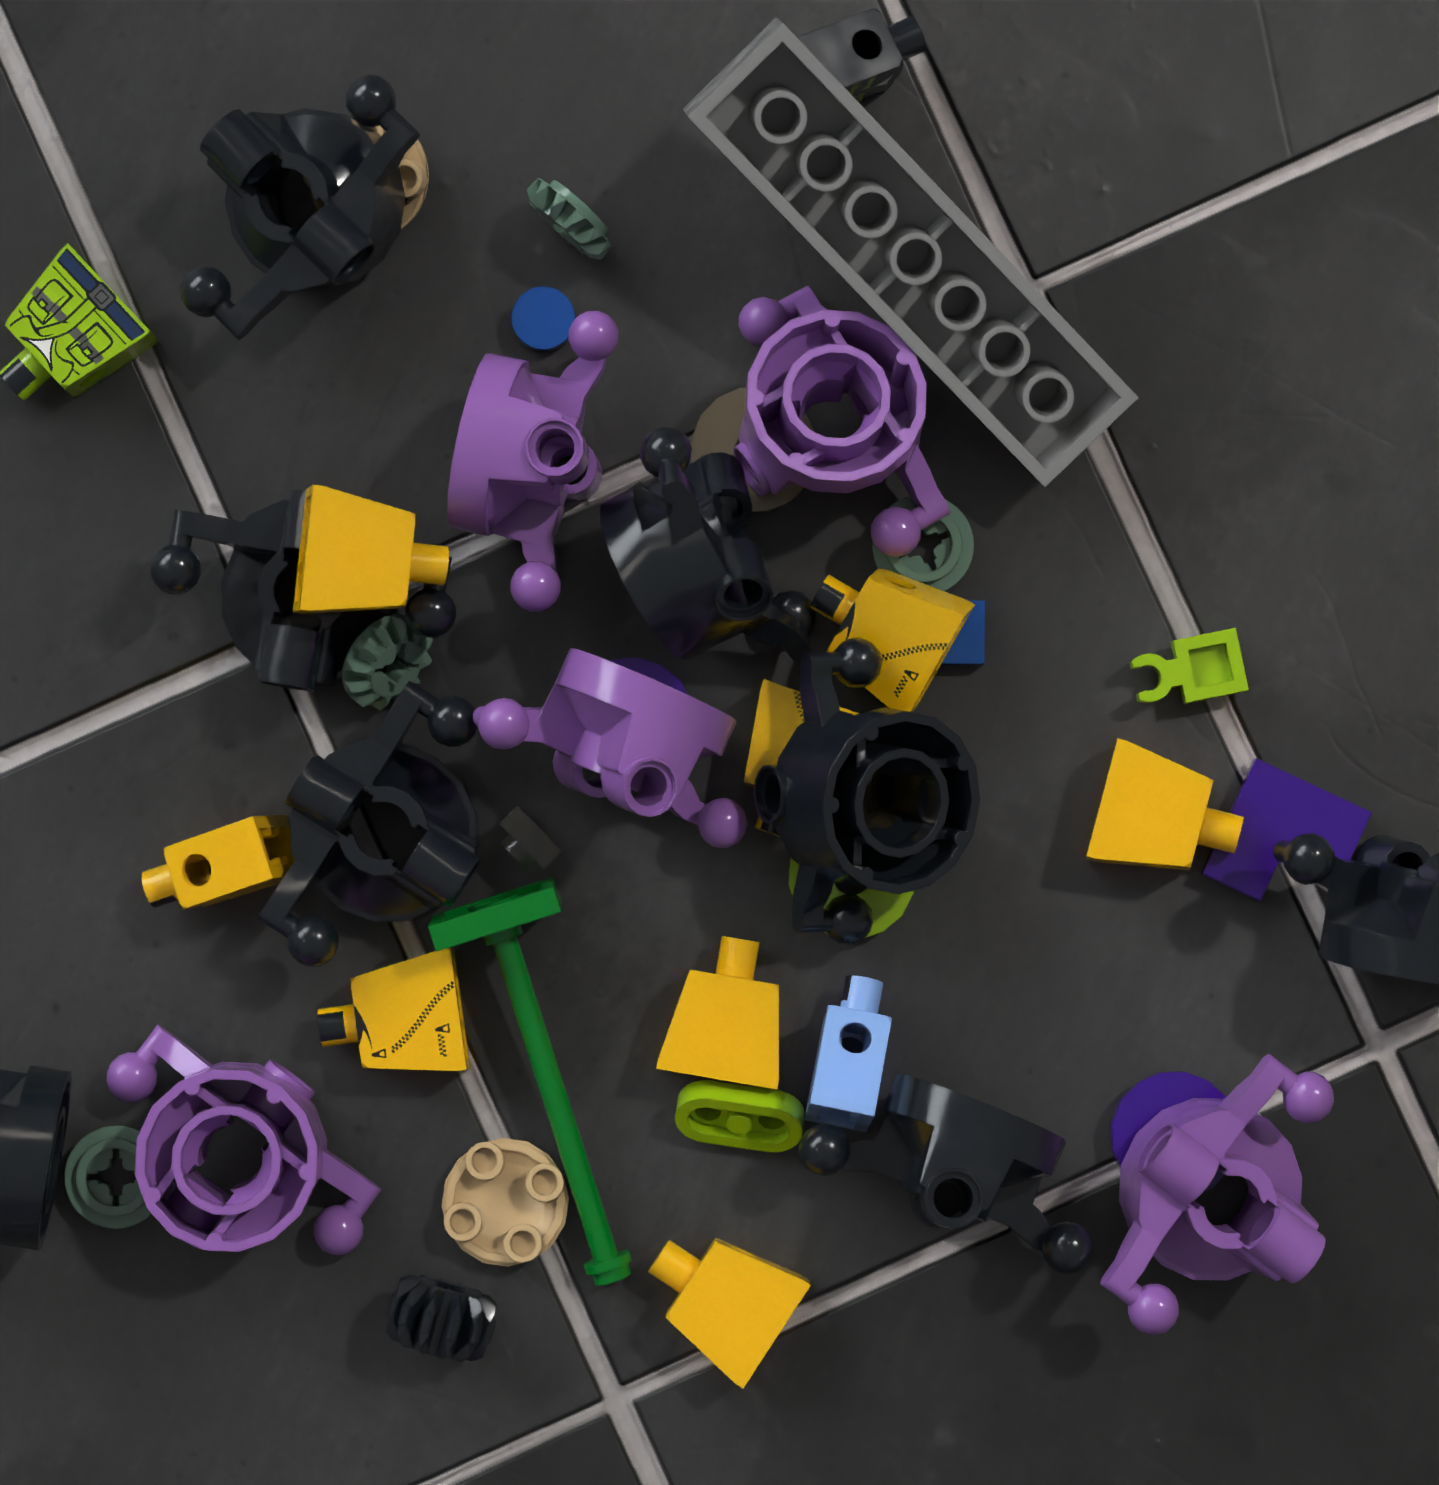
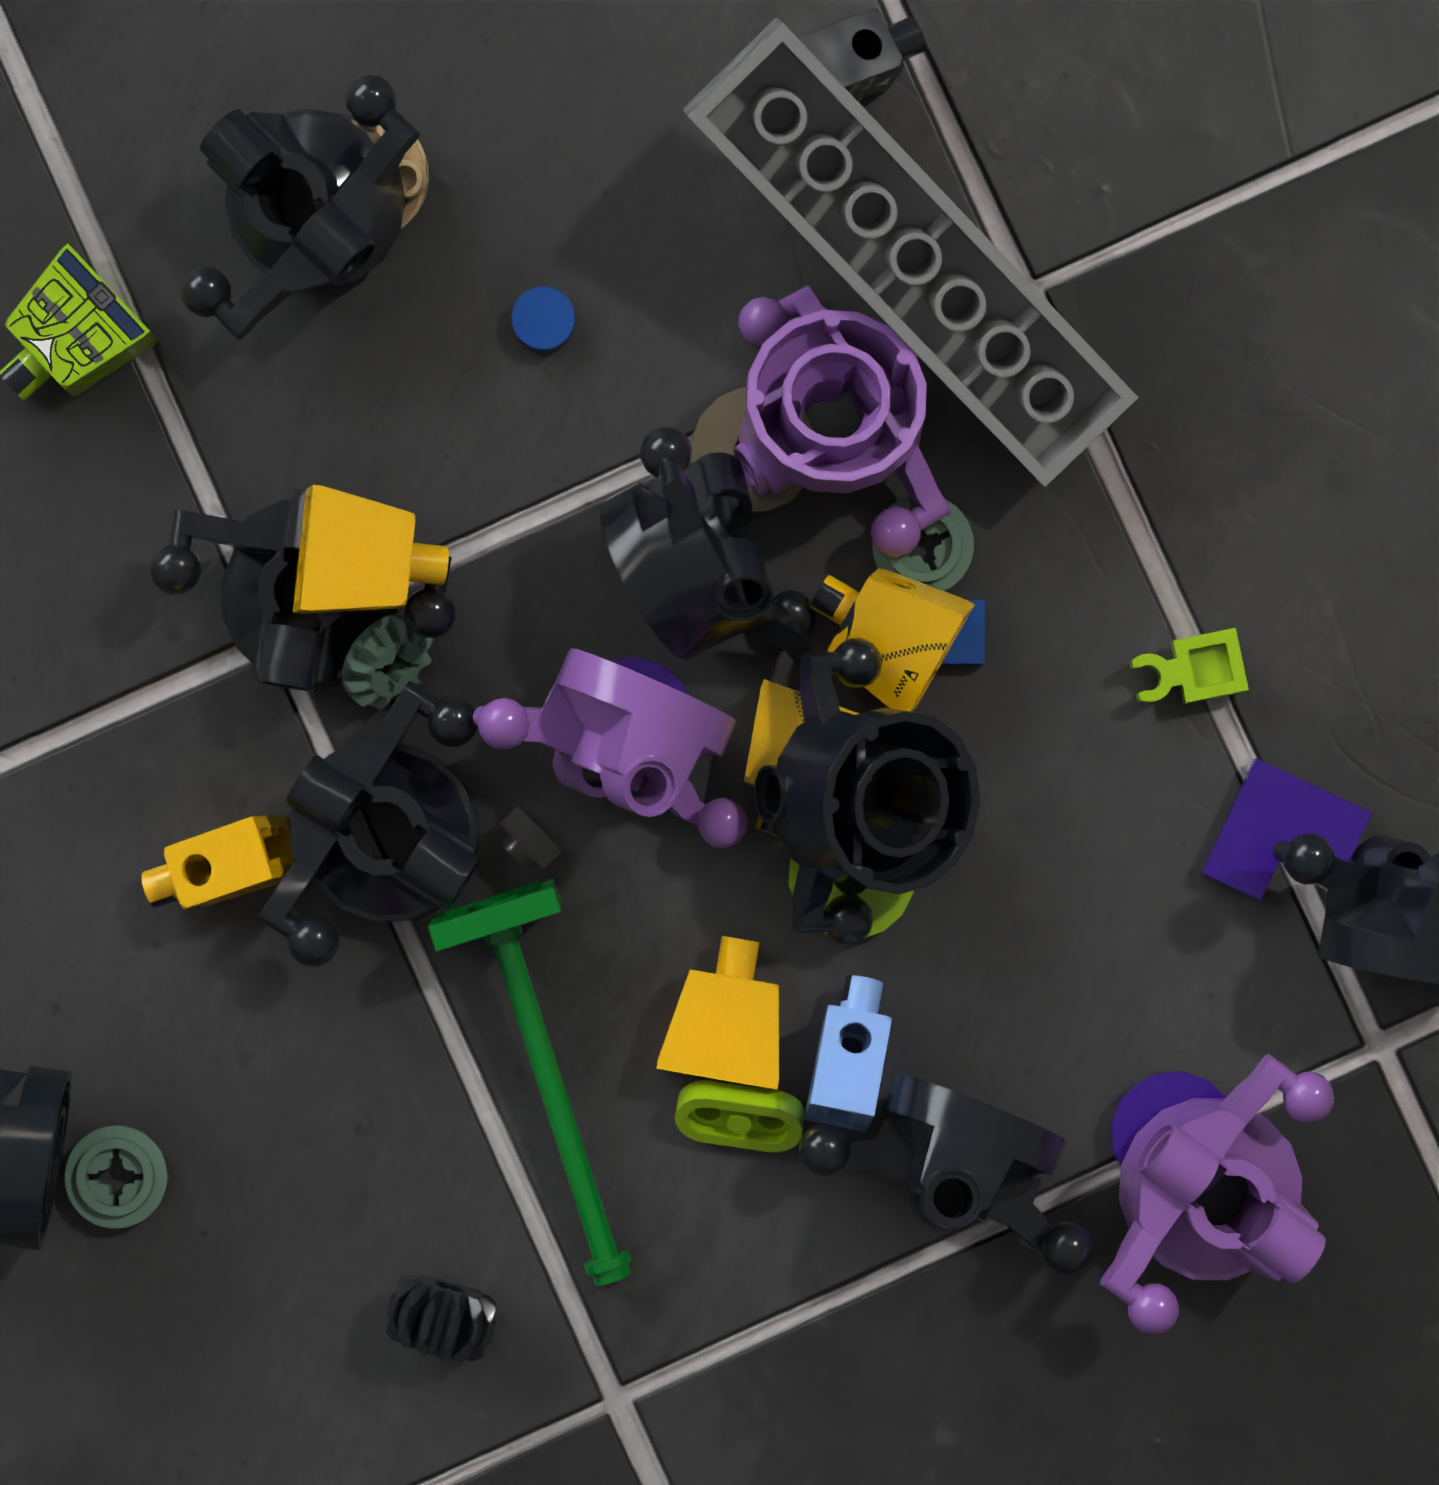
medium lavender piece [106,1024,381,1256] -> none
yellow torso [317,948,471,1071] -> none
tan dish [441,1138,569,1267] -> none
medium lavender piece [447,311,619,612] -> none
sand green gear [527,178,612,260] -> none
yellow torso [648,1238,811,1389] -> none
yellow torso [1086,738,1244,870] -> none

